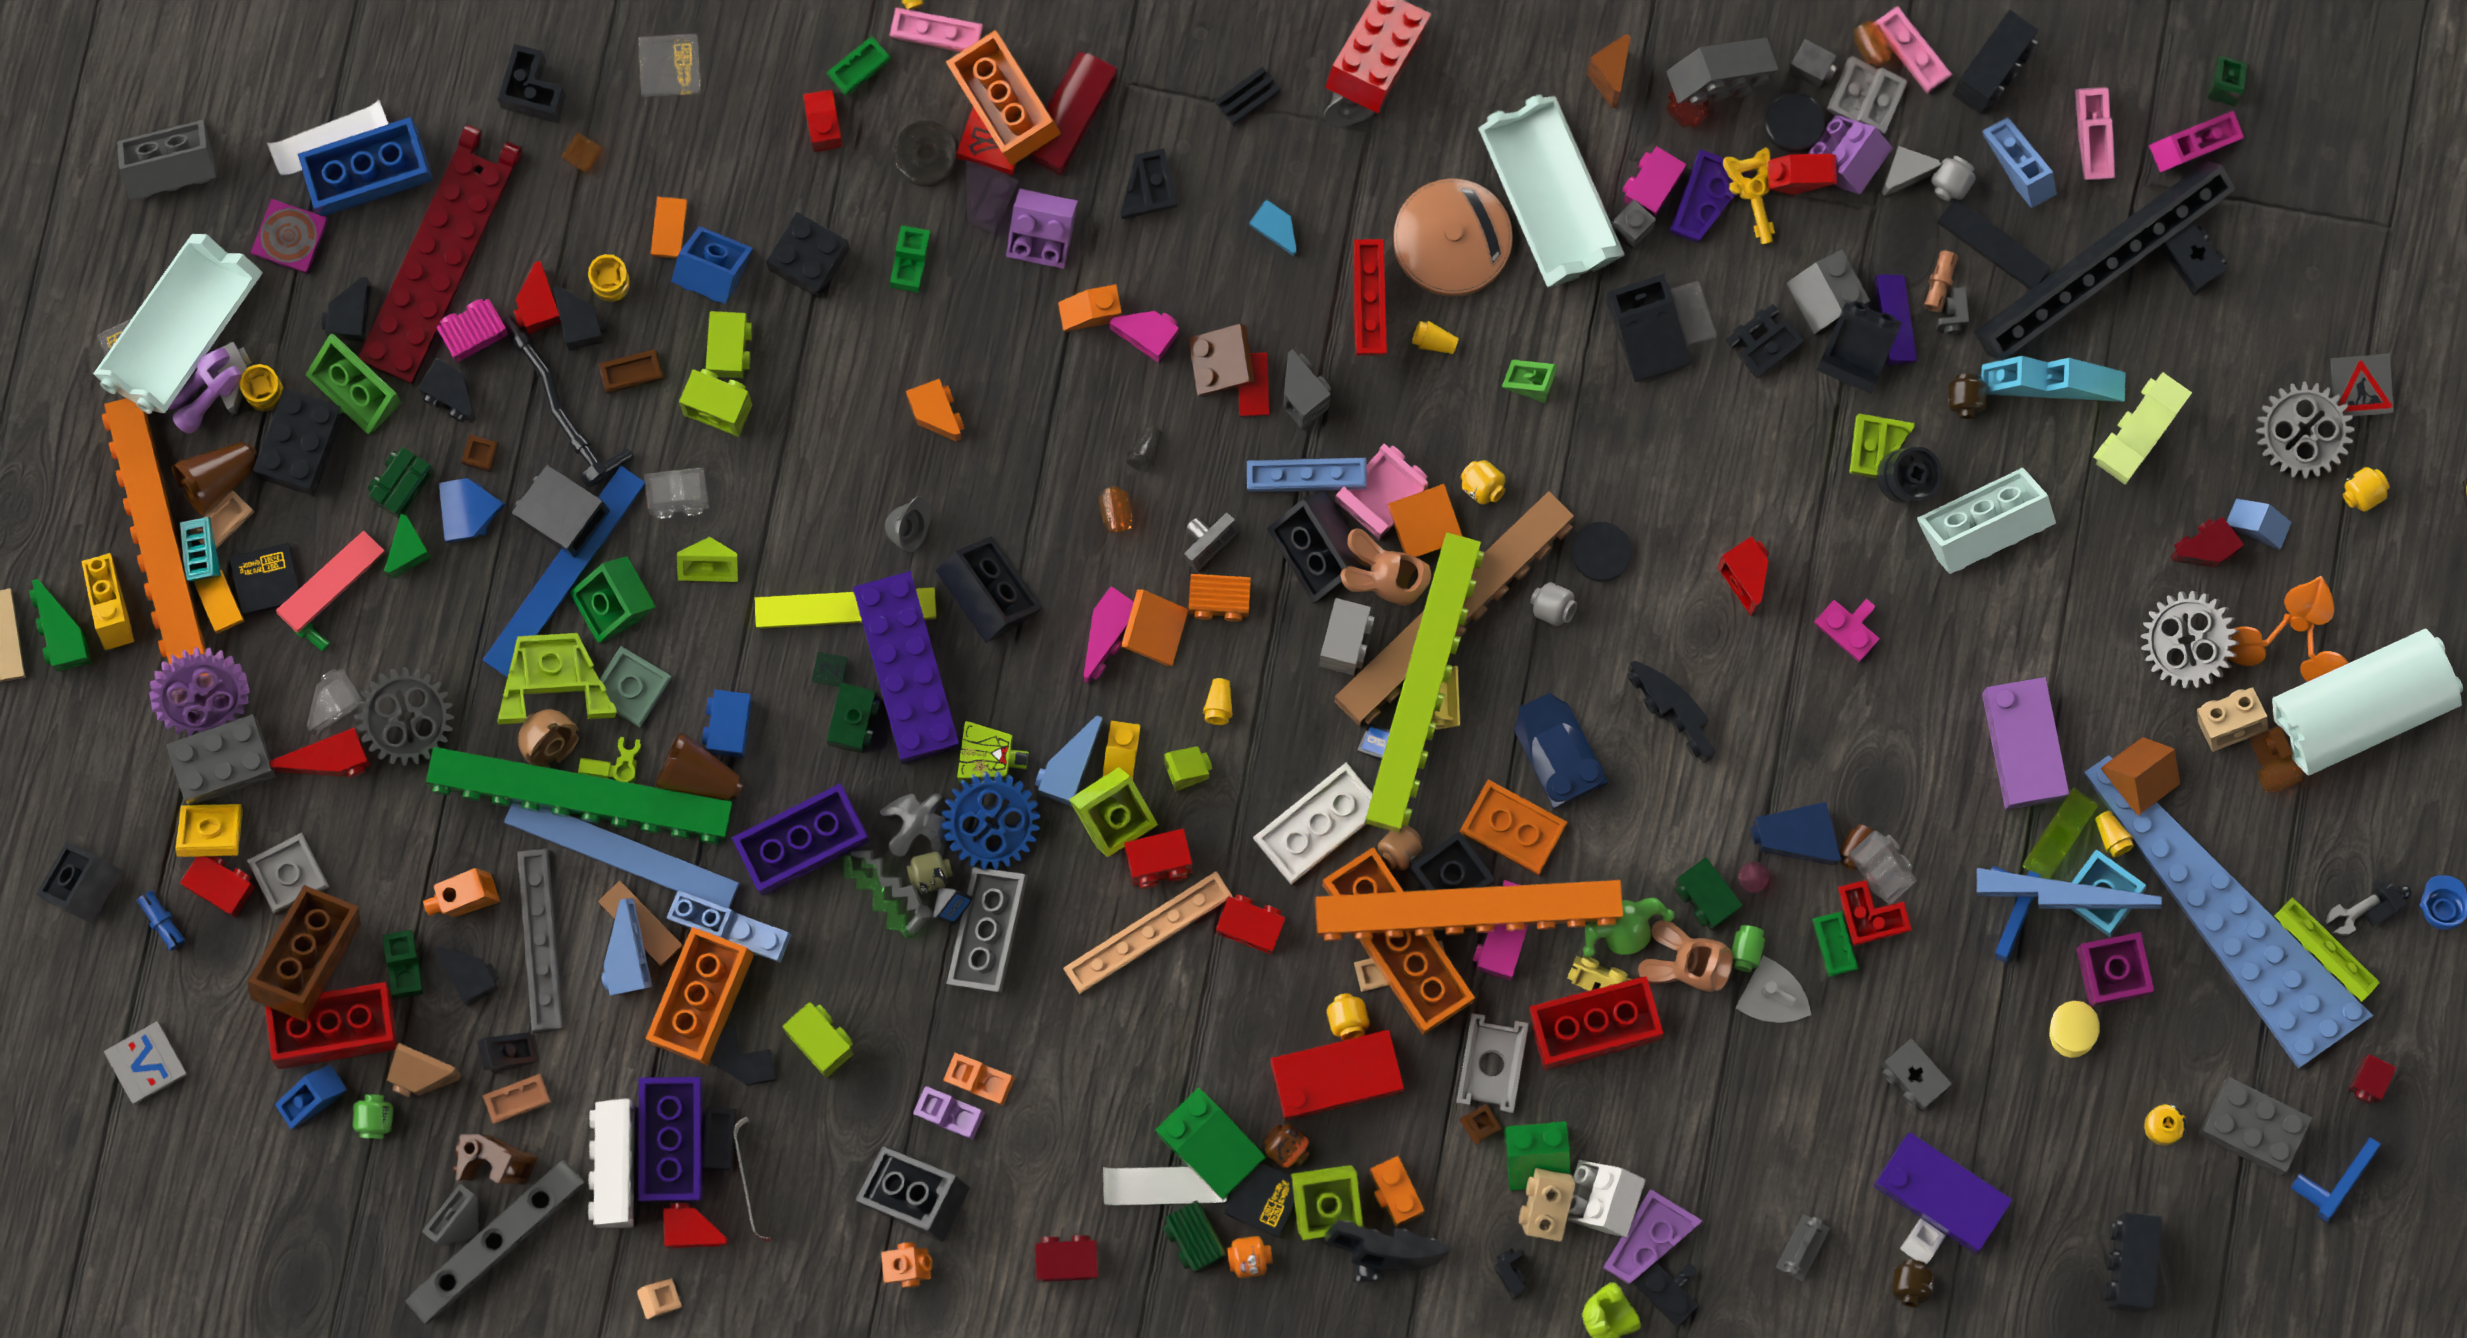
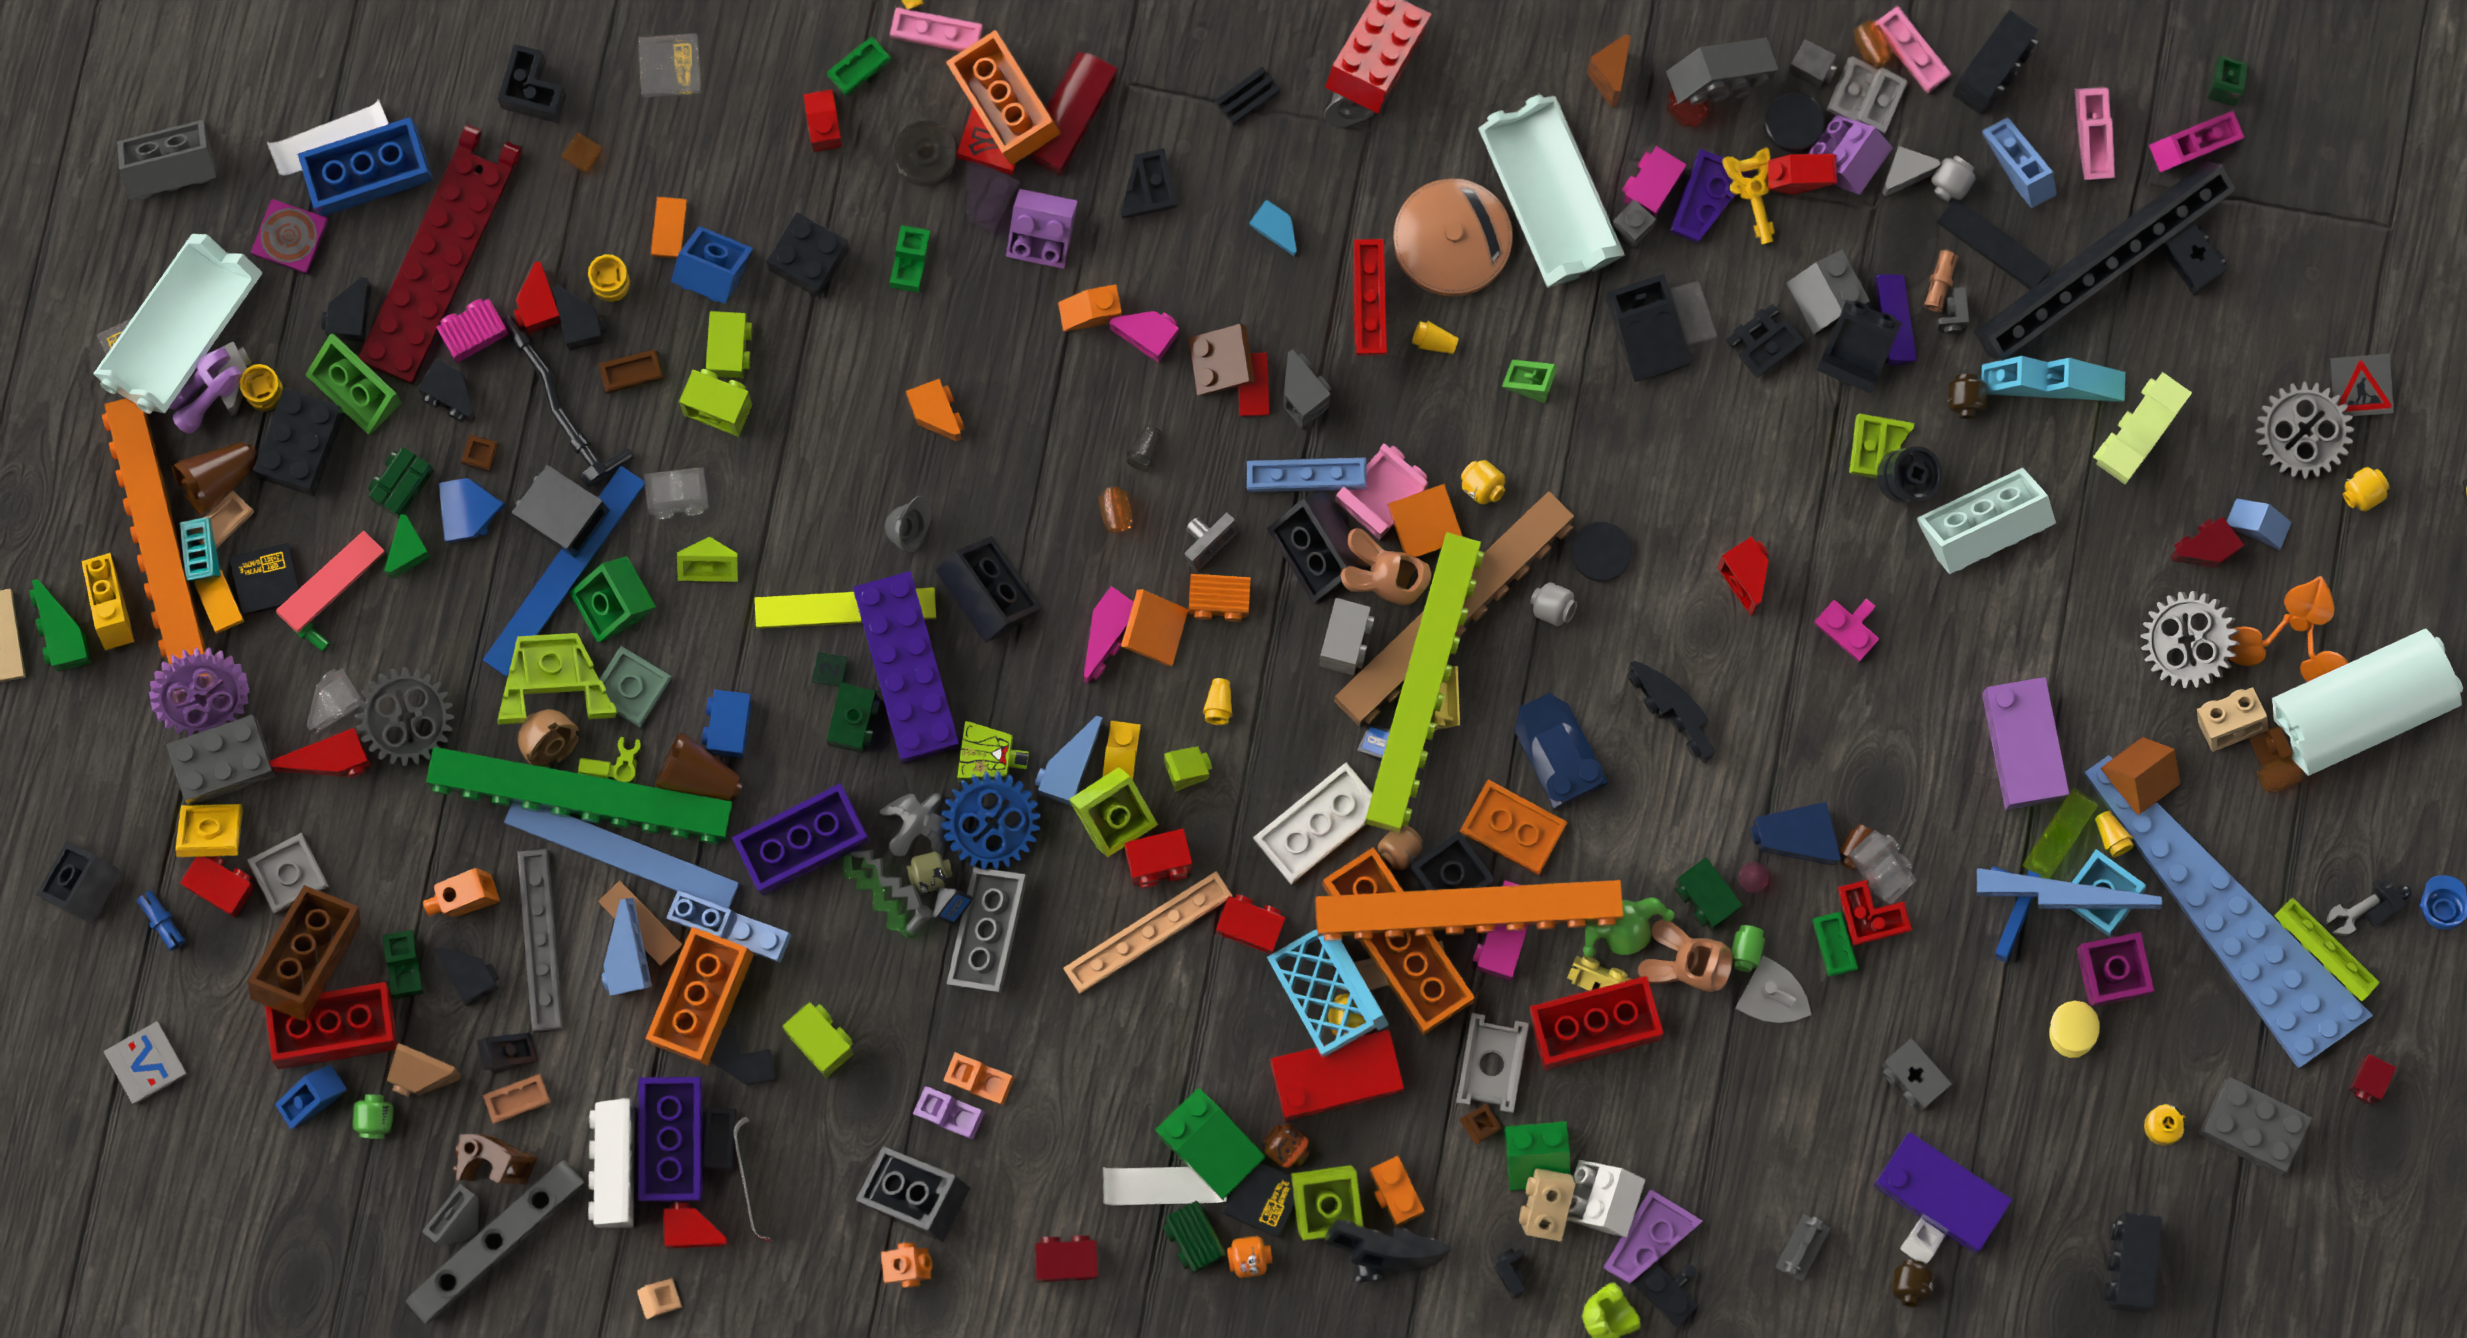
blue piece [2291,1137,2380,1224] -> none
none -> medium azure fence [1267,929,1389,1058]

